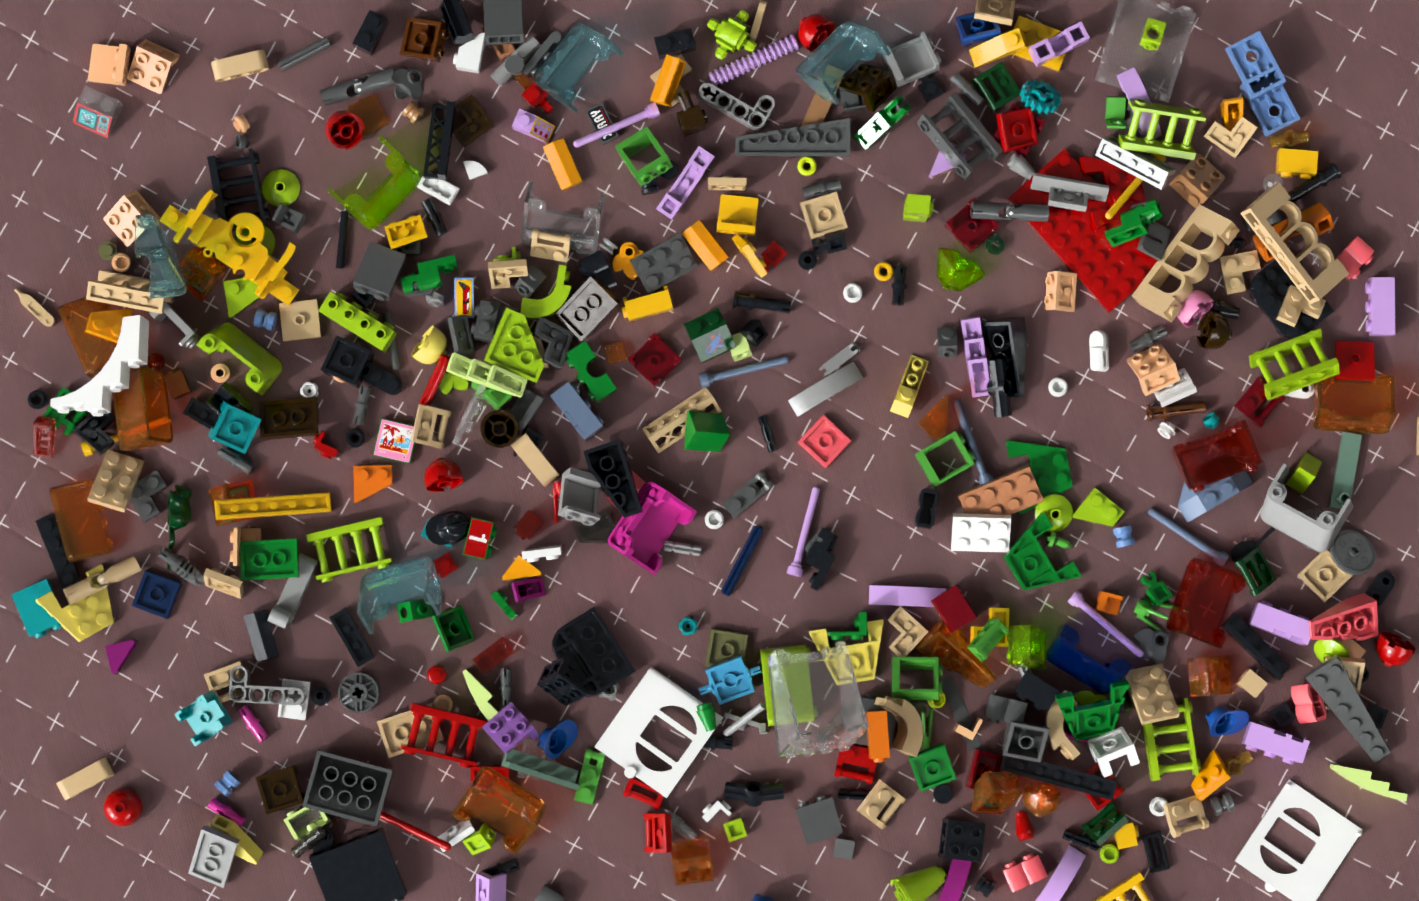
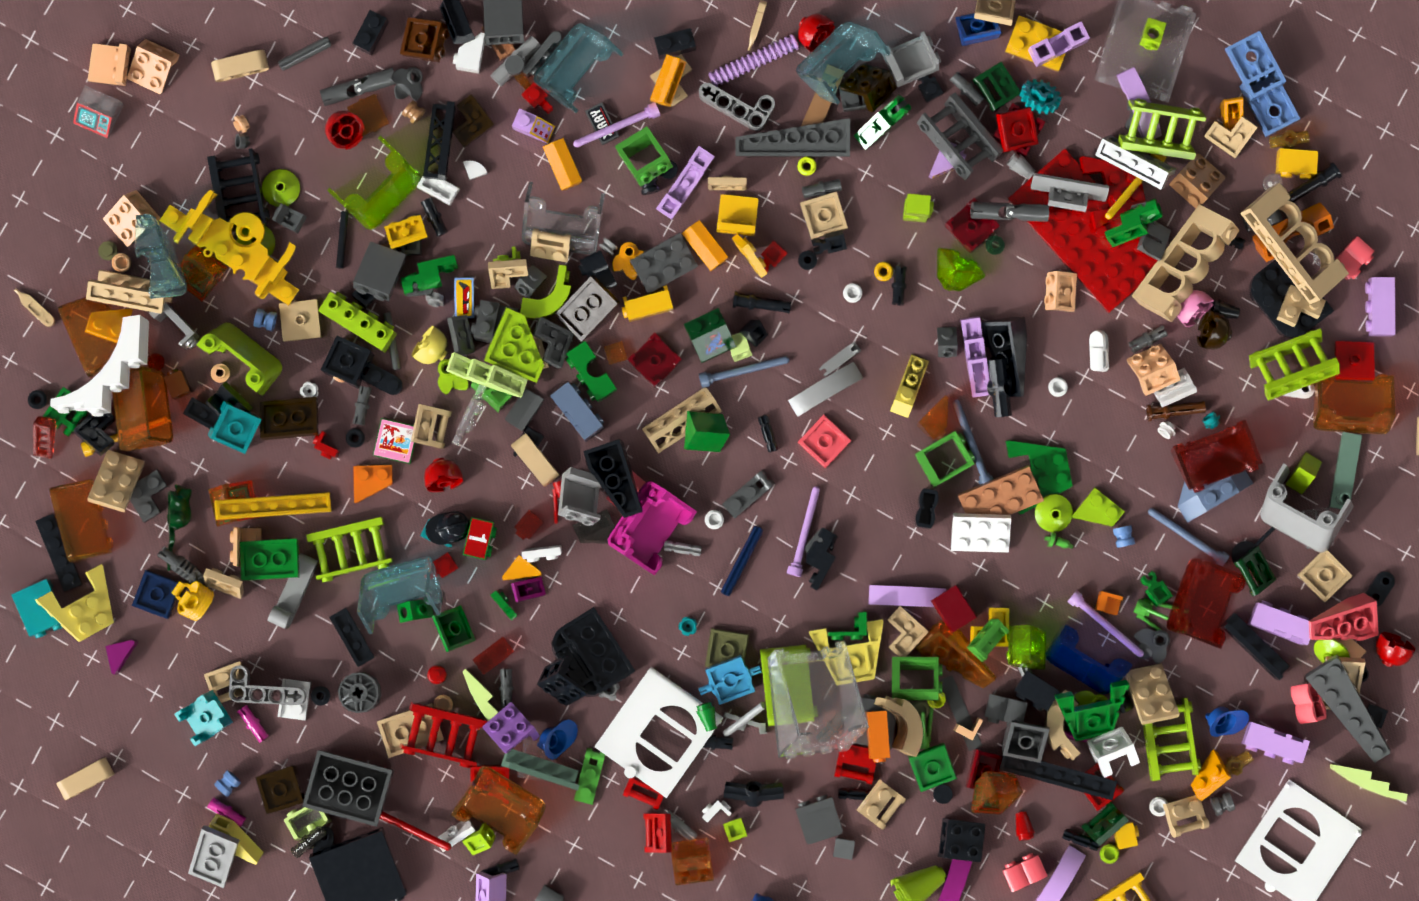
tan piece [63,556,141,605] -> none
red cylinder [103,788,143,827] -> none
dark grey axle [217,446,255,475] -> none
lime wing [223,278,260,318] -> none
black piece [243,610,279,662] -> none
red axle [419,354,450,406] -> none
dark brown cylinder [480,410,519,448] -> none
dark brown brick [676,90,708,137] -> none
lime piece [707,10,757,60] -> none
yellow slope [969,28,1029,68] -> none
black wheel [973,873,997,898] -> none
green wing [1003,512,1082,591] -> none
clear orange cylinder [1022,783,1062,817] -> none
bright green bracket [1105,96,1126,129] -> none
black tile [1141,831,1170,873] -> none
clear orange slope [1187,655,1233,697] -> none
tan plate [1218,250,1261,295] -> none
dark red plate [1234,377,1285,428] -> none
tan panel [1235,669,1268,698] -> none
black plate [1268,702,1296,728] -> none
dark grey shield [1330,530,1376,575] -> none
none -> yellow piece [171,581,214,621]

